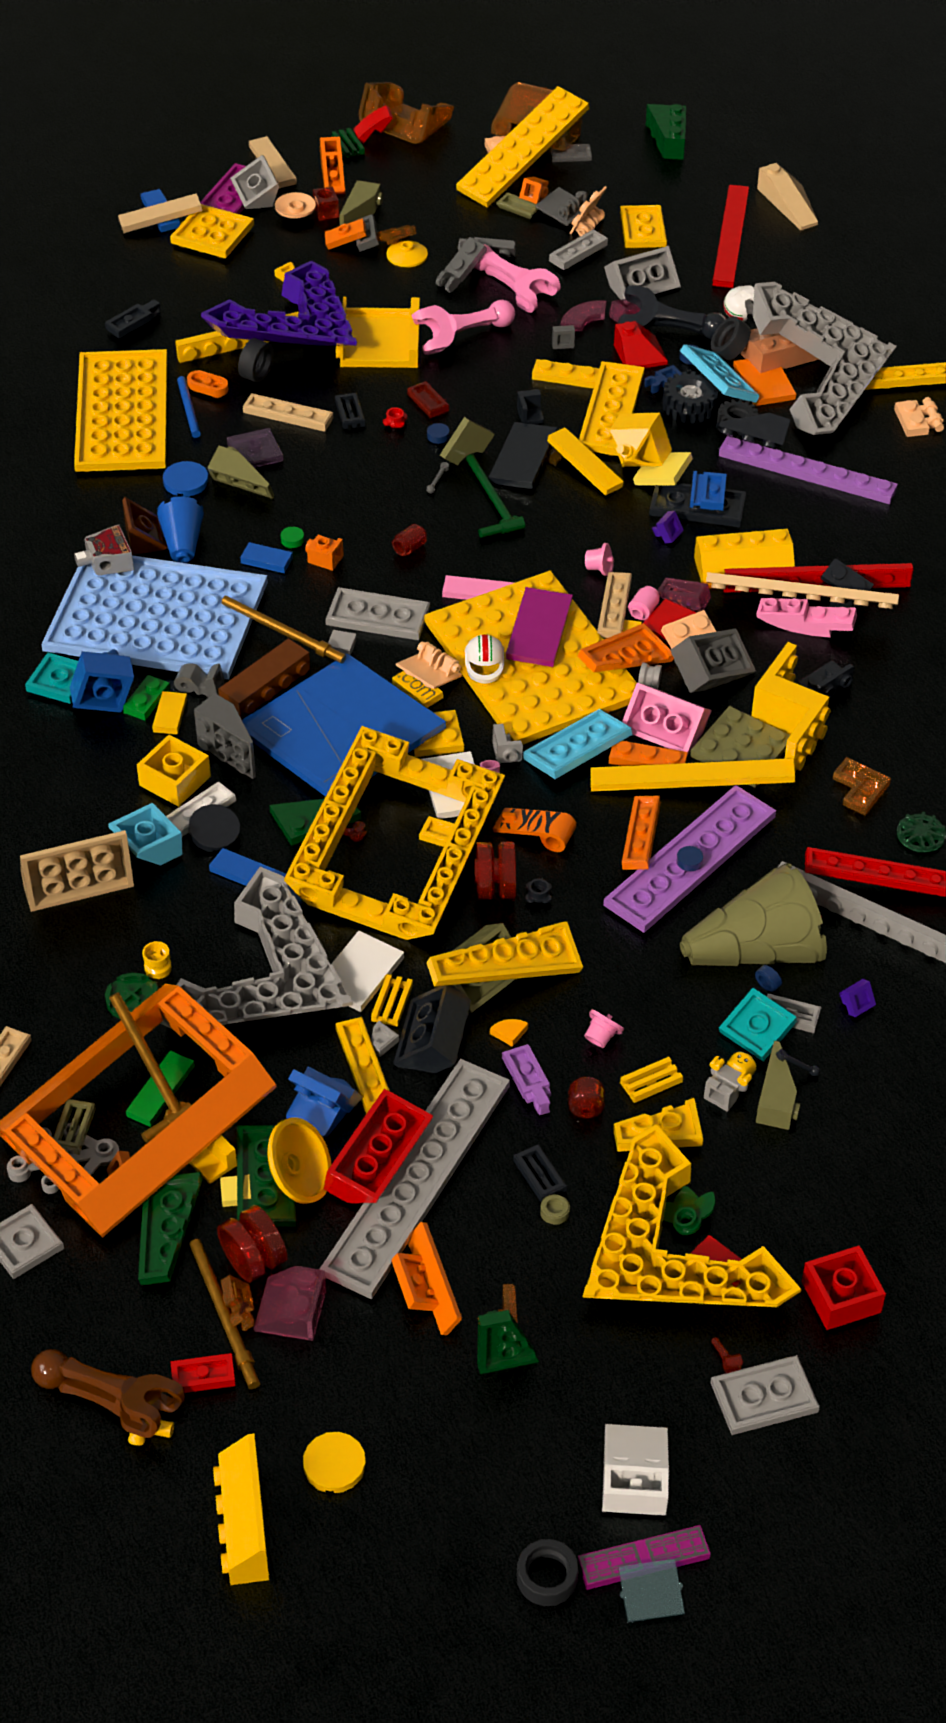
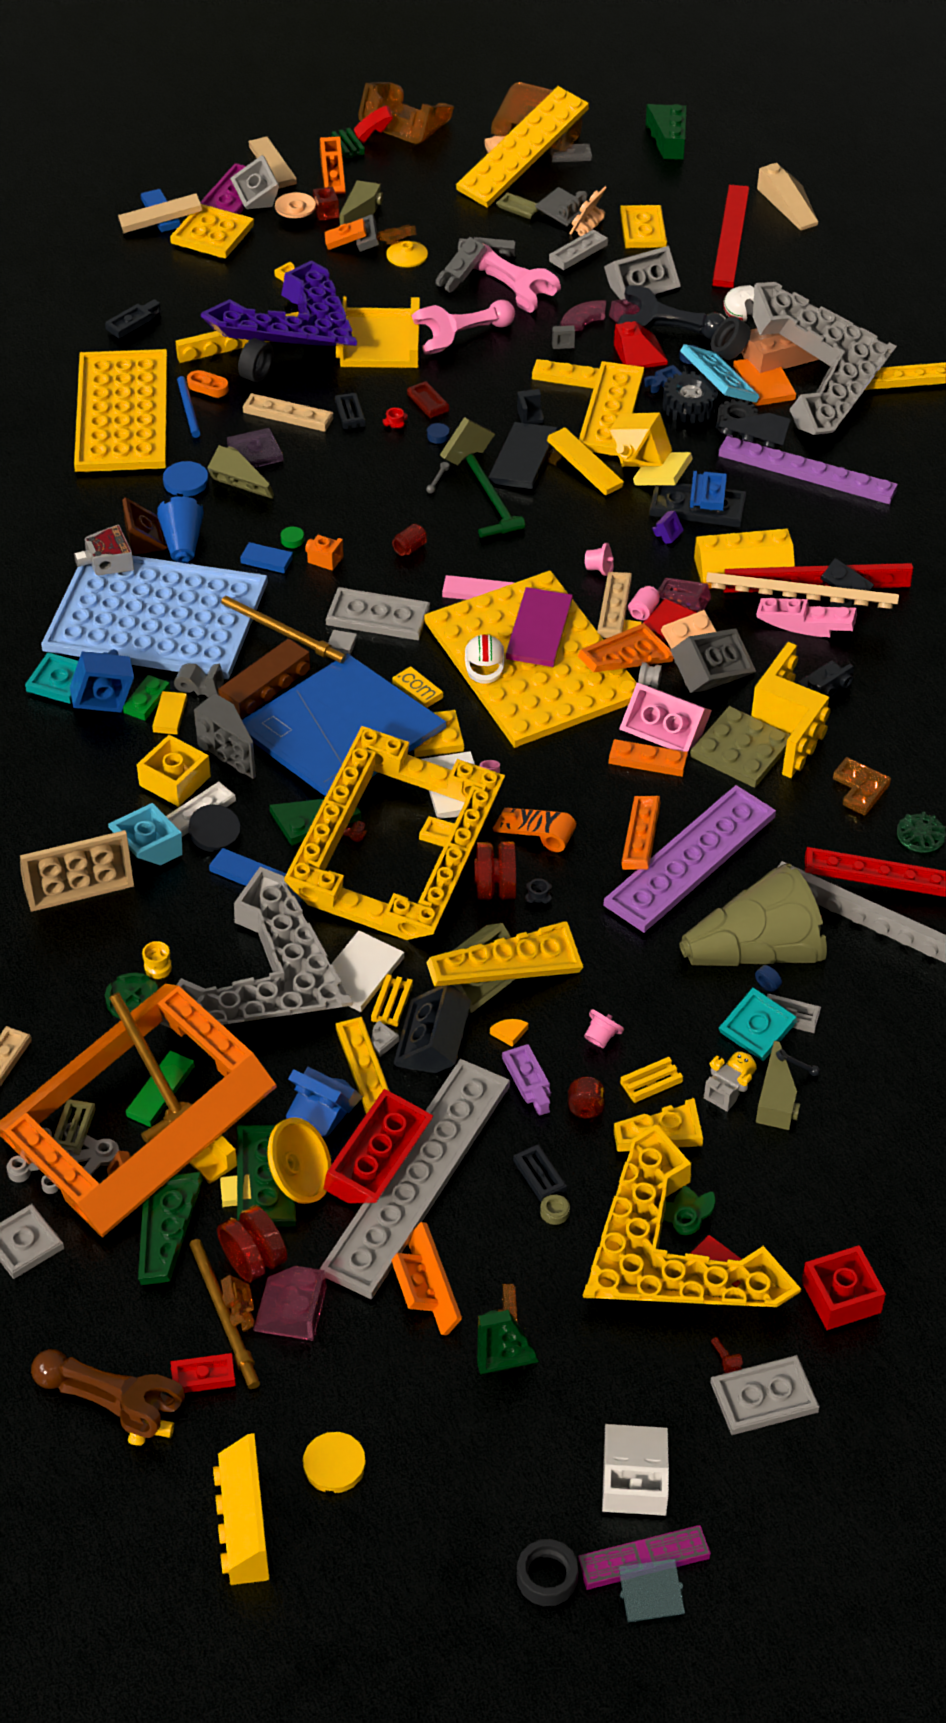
light nougat hinge [396,641,462,689] -> none
light grey bracket [492,724,523,763] -> none
orange brick [519,177,549,204] -> none
medium azure tile [523,709,632,779] -> none
yellow tile [591,758,795,791] -> none
dark blue tile [676,846,703,871] -> none
dark purple tile [840,979,876,1017] -> none
light nougat plate [894,397,944,437] -> none

